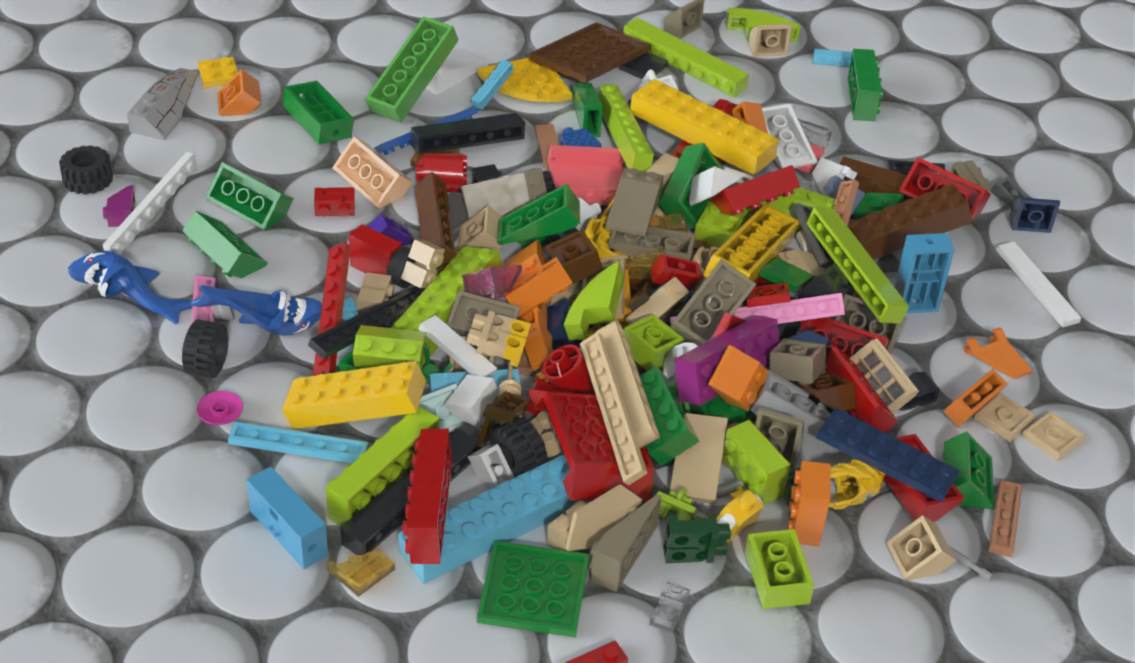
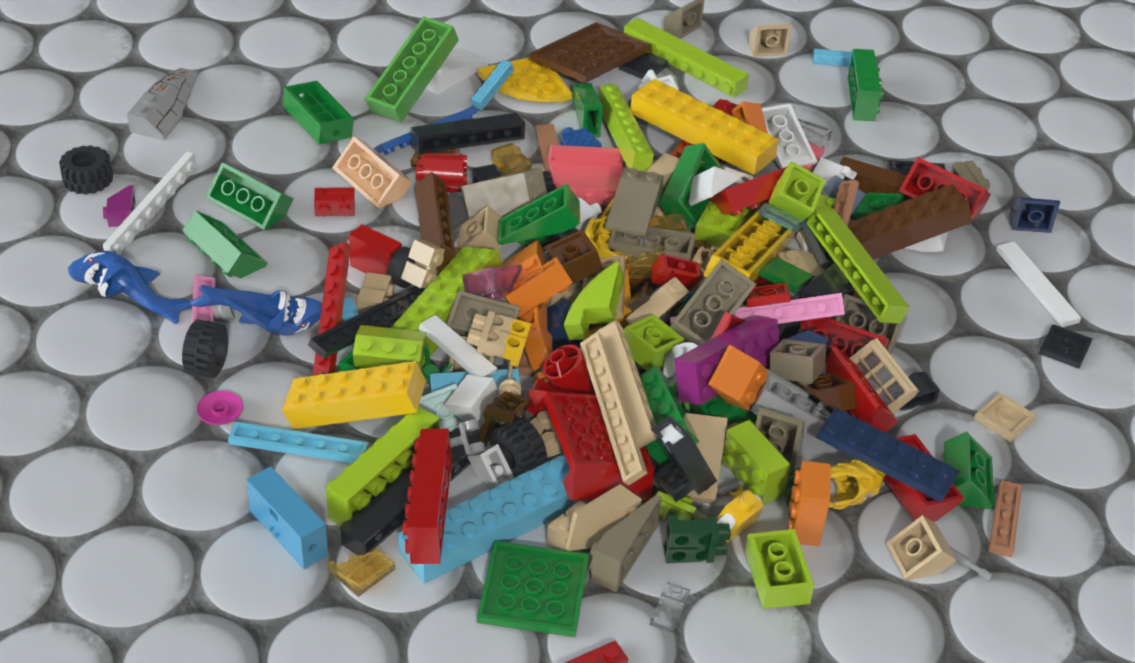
yellow plate [197,57,238,88] -> none
orange slope [217,69,261,116] -> none
dark purple slope [368,213,414,246] -> none
lime slope [725,8,800,41] -> none
dark azure brick [895,233,955,314] -> none
orange brick [943,368,1008,428] -> none
orange flag [963,327,1032,379] -> none
dark grey slope [990,176,1028,207] -> none
tan tile [1022,411,1086,461] -> none
none -> light grey bar [450,419,485,456]
none -> clear yellow brick [491,143,532,176]
none -> black brick [651,415,717,502]
none -> clear light blue slope [758,203,804,232]
none -> lime slope [768,161,826,221]
none -> black tile [1039,324,1093,369]

